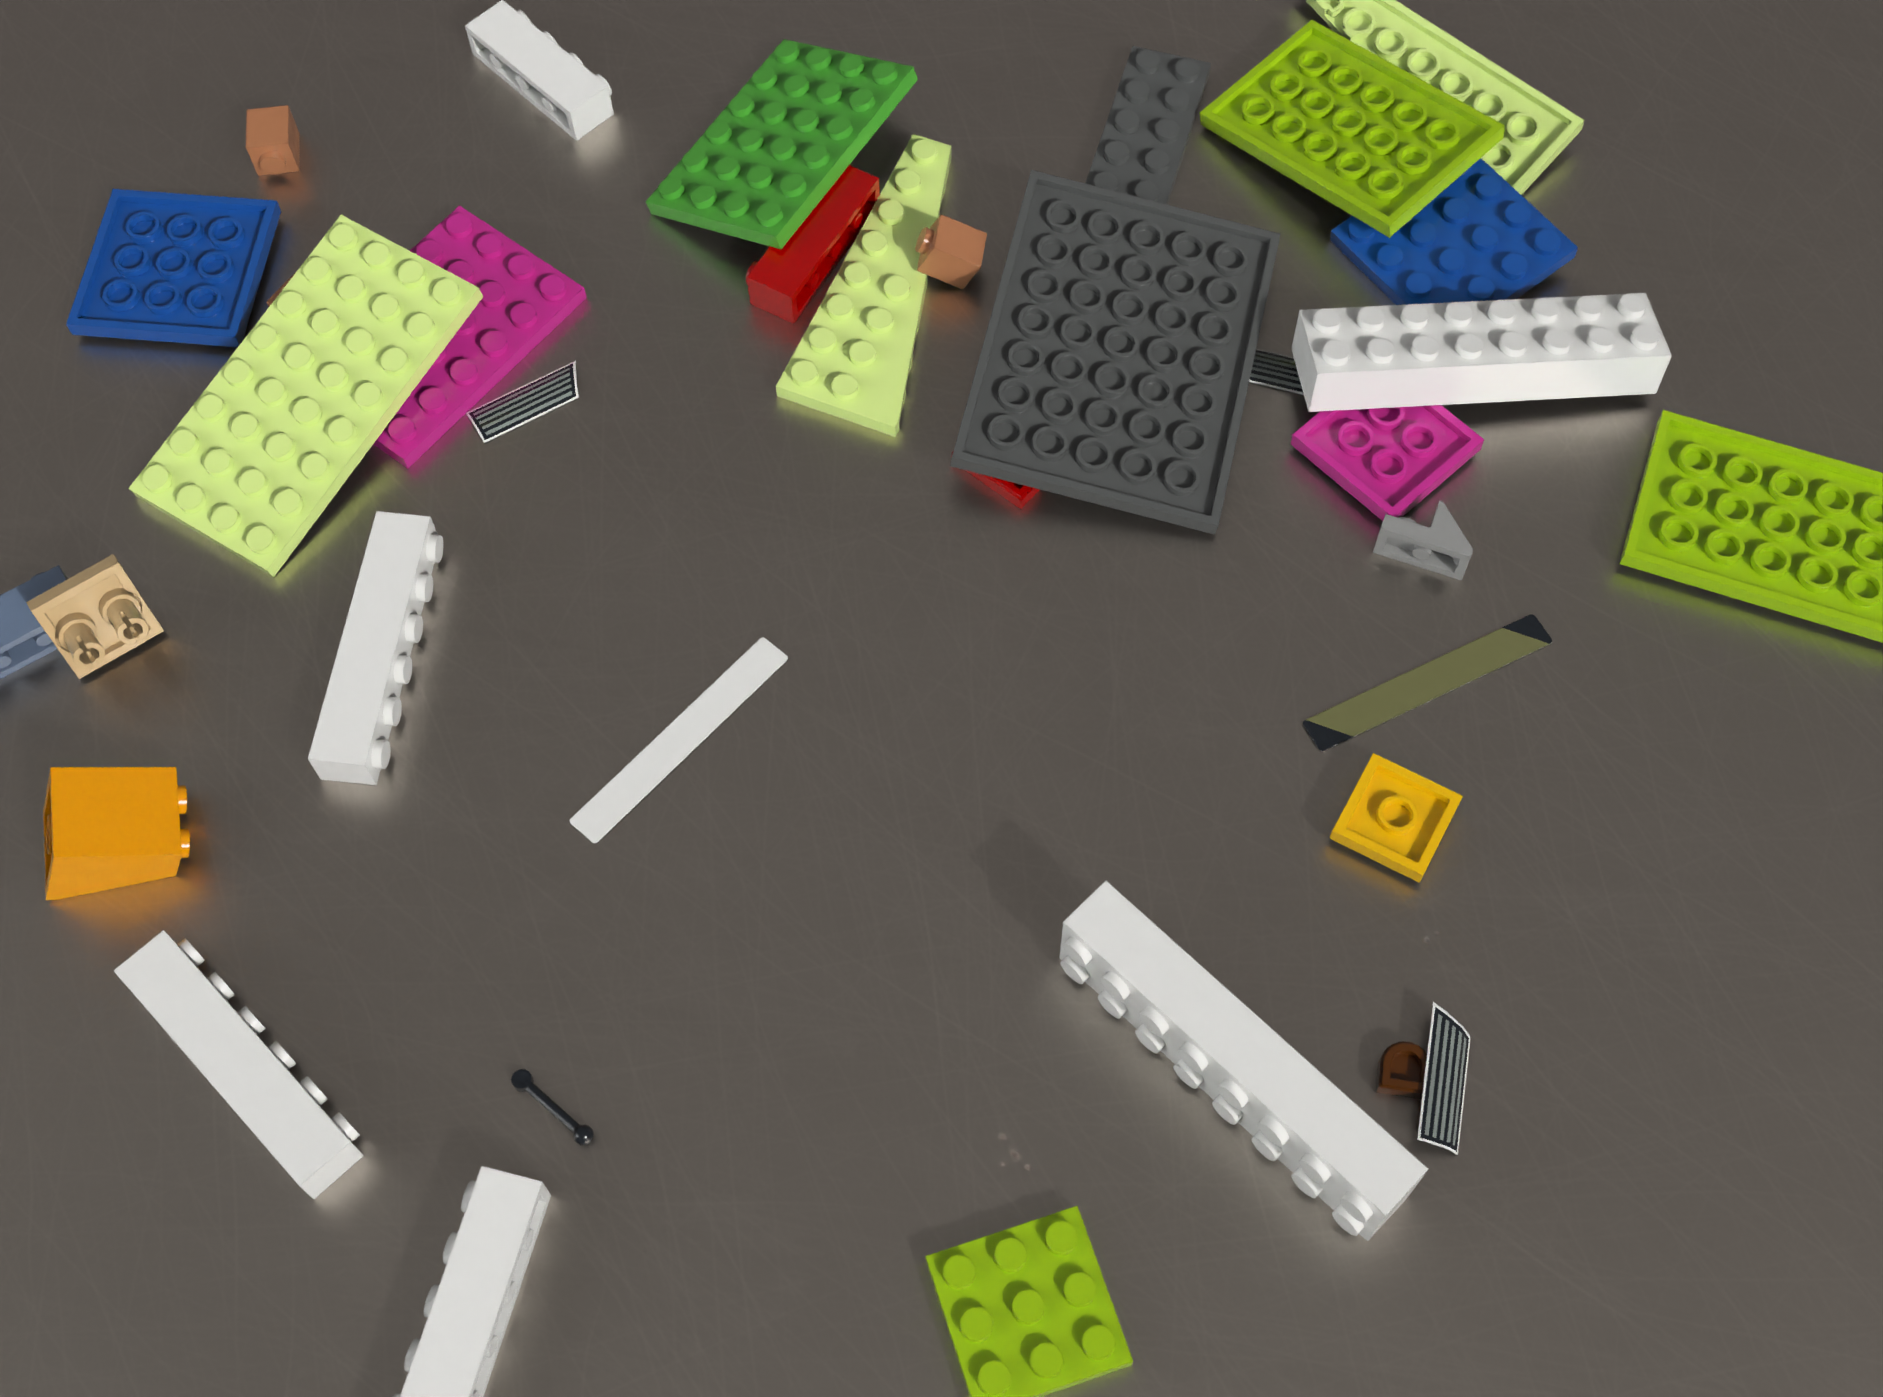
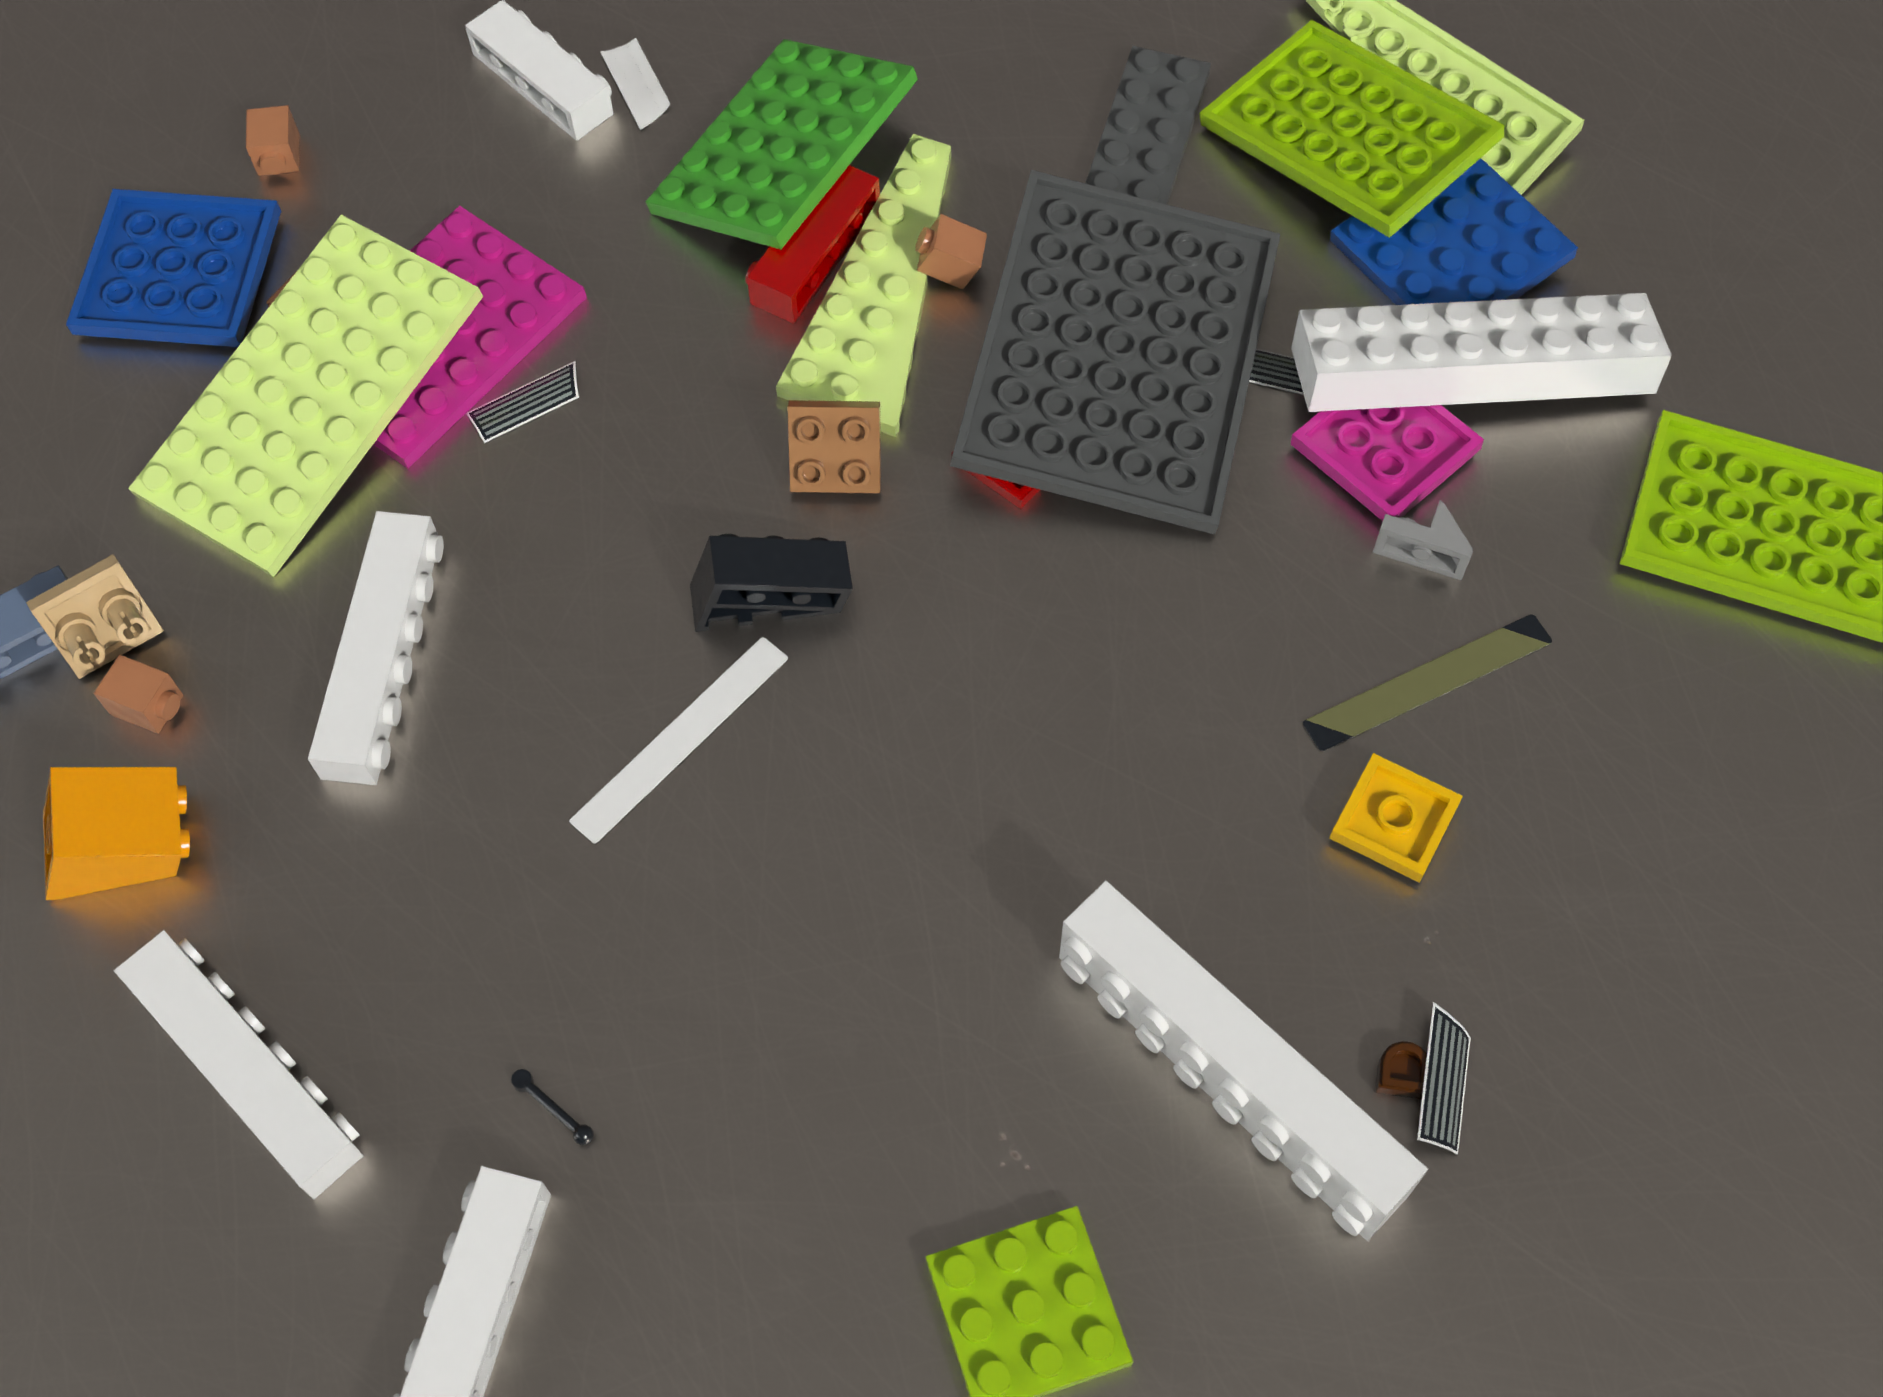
none -> nougat brick [93,654,184,734]
none -> white sticker [600,38,671,130]
none -> black wedge [690,534,853,632]
none -> medium nougat plate [788,400,881,493]

